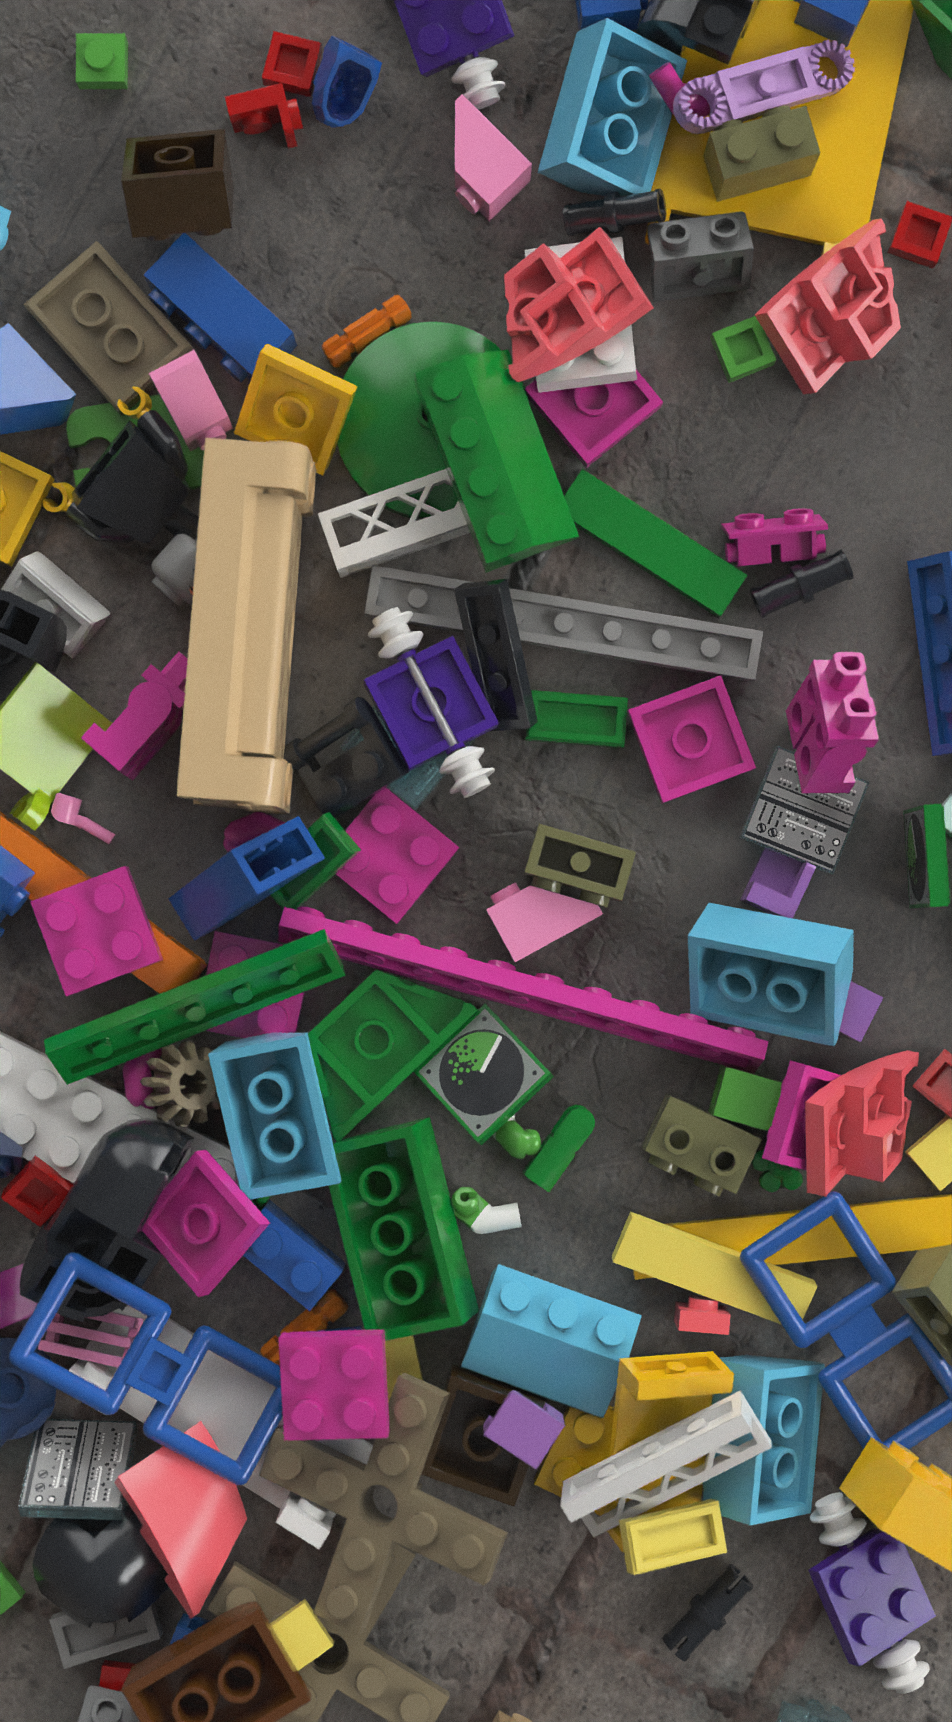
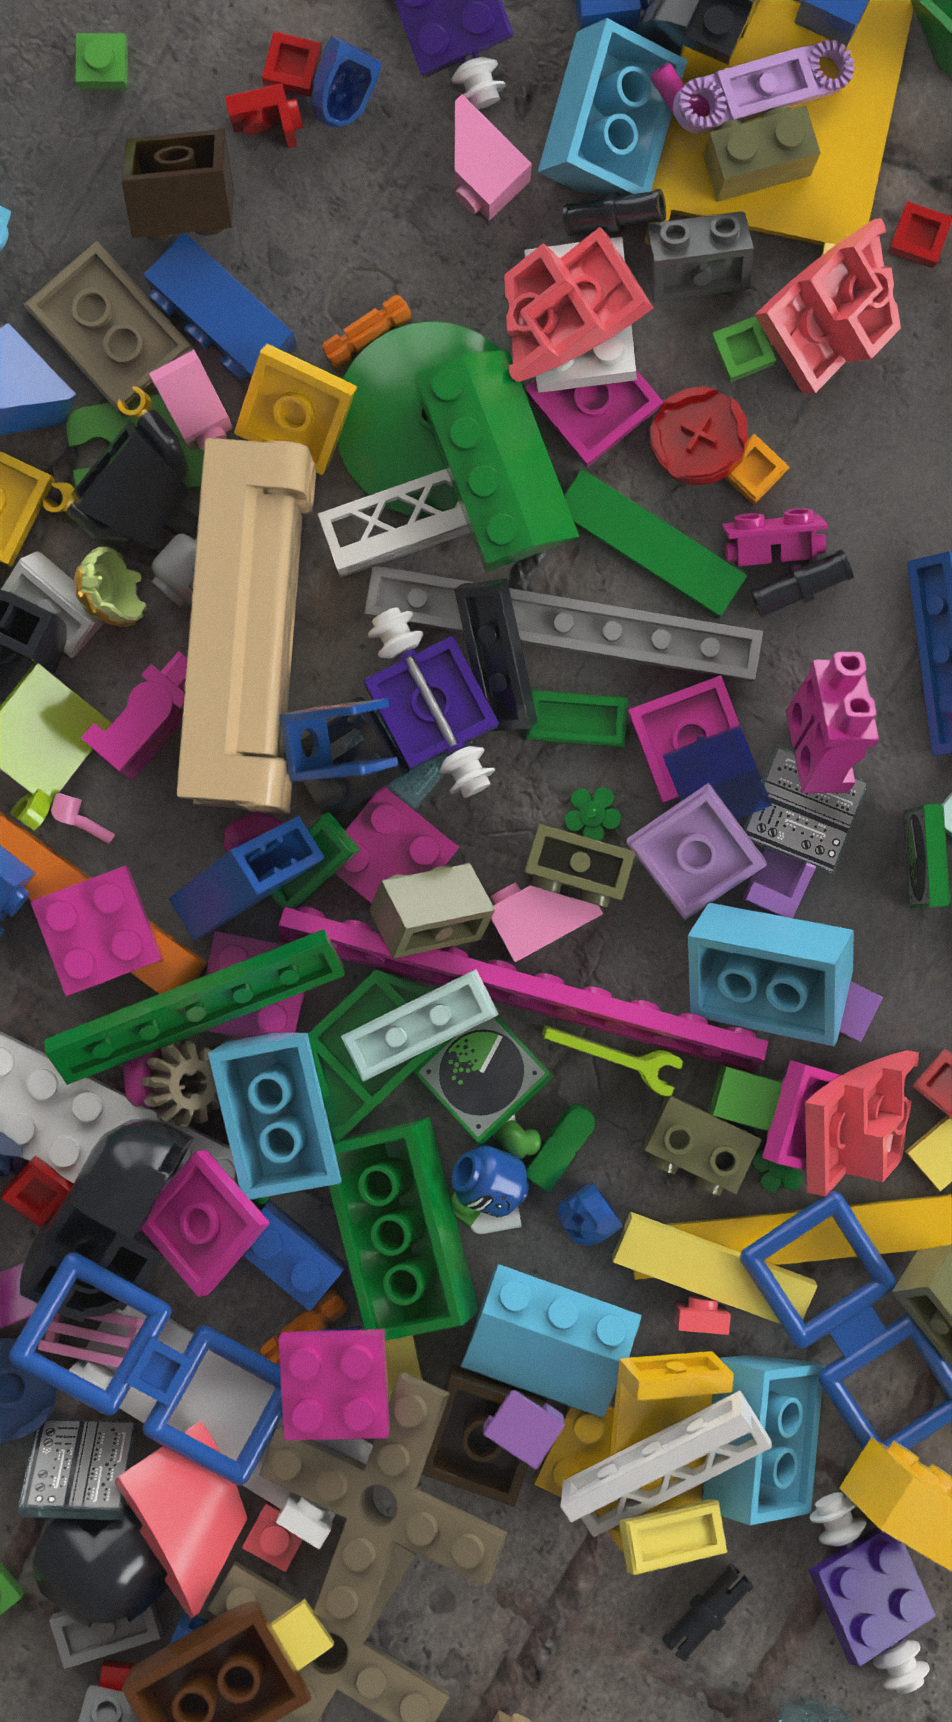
none -> yellowish green hair [74,547,147,627]
none -> coral plate [242,1500,303,1572]
none -> blue piece [279,698,398,782]
none -> light aqua tile [341,969,498,1081]
none -> brick [369,863,495,959]
none -> blue head [452,1145,529,1218]
none -> lime flag [541,1024,683,1096]
none -> blue rock [557,1181,623,1246]
none -> green plant [565,787,622,841]
none -> lavender tile [627,783,767,920]
none -> red tile [650,386,749,485]
none -> clear blue piece [663,724,772,822]
none -> light orange tile [725,434,789,505]

